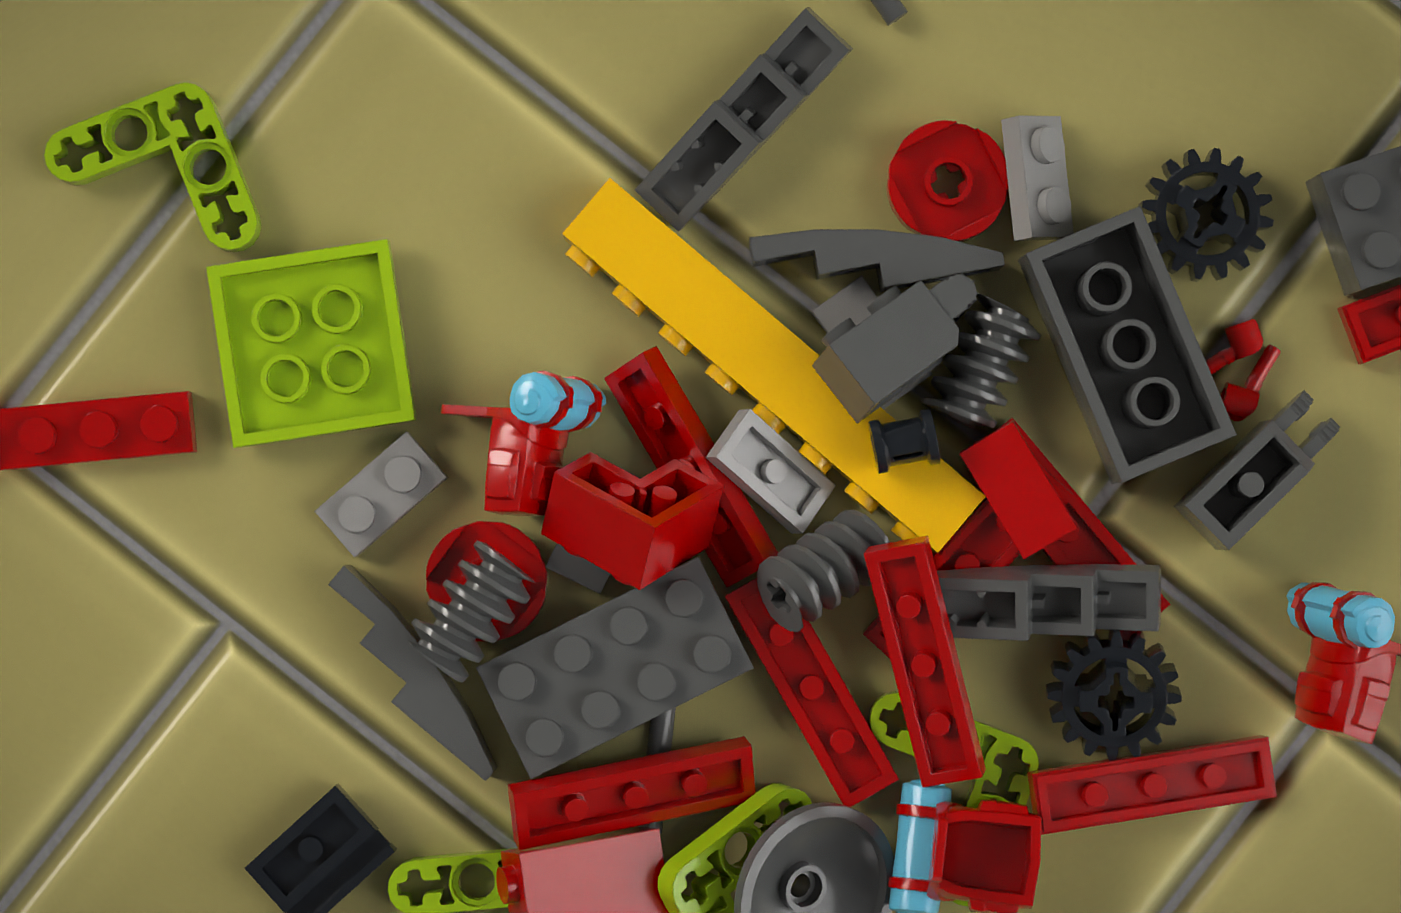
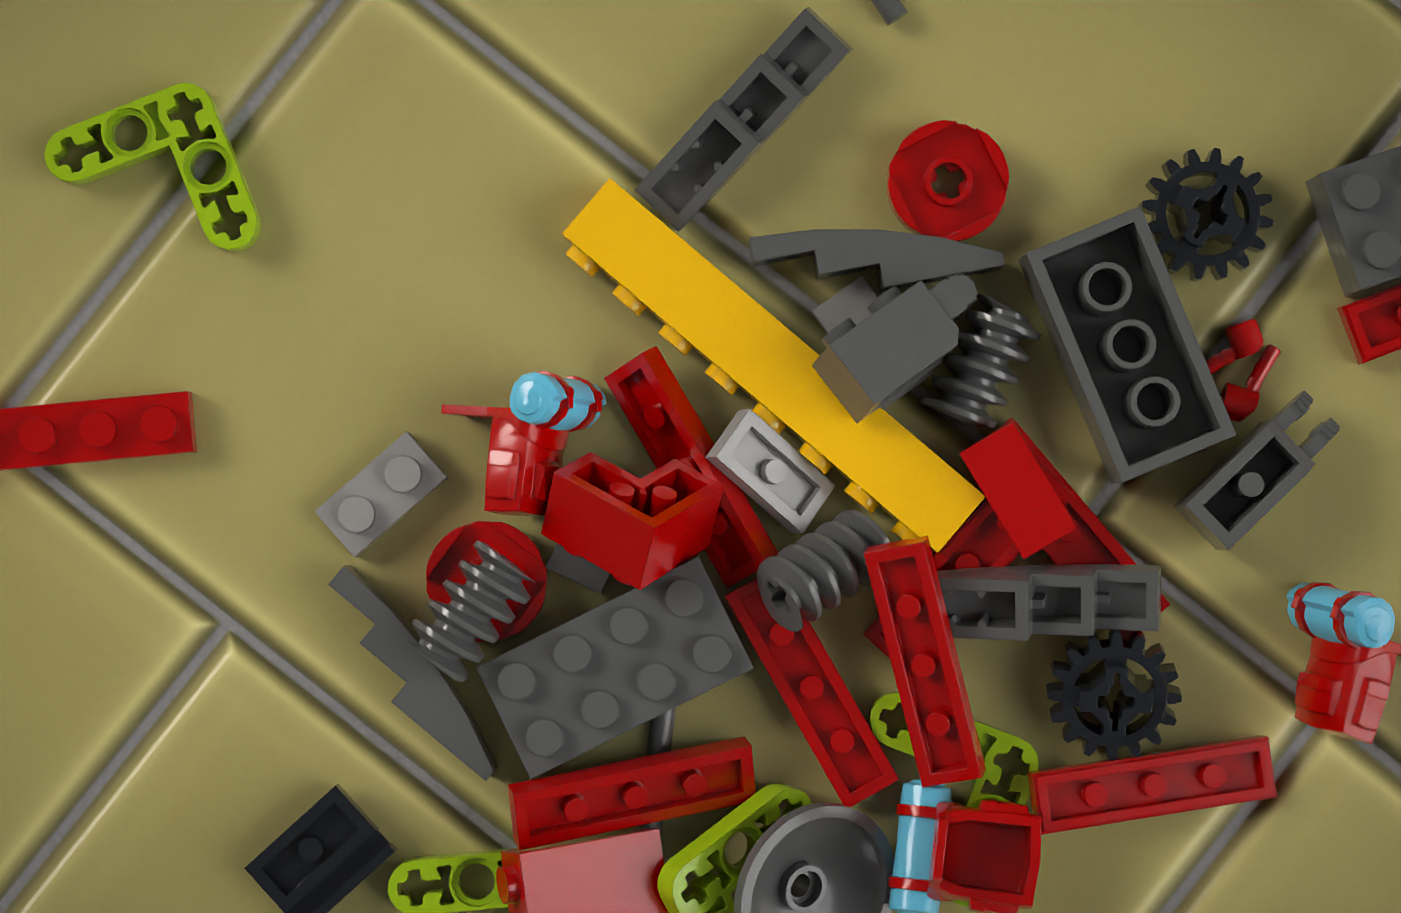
lime plate [206,239,417,448] -> none
black bush [868,409,940,474] -> none
light grey plate [1001,115,1074,241] -> none

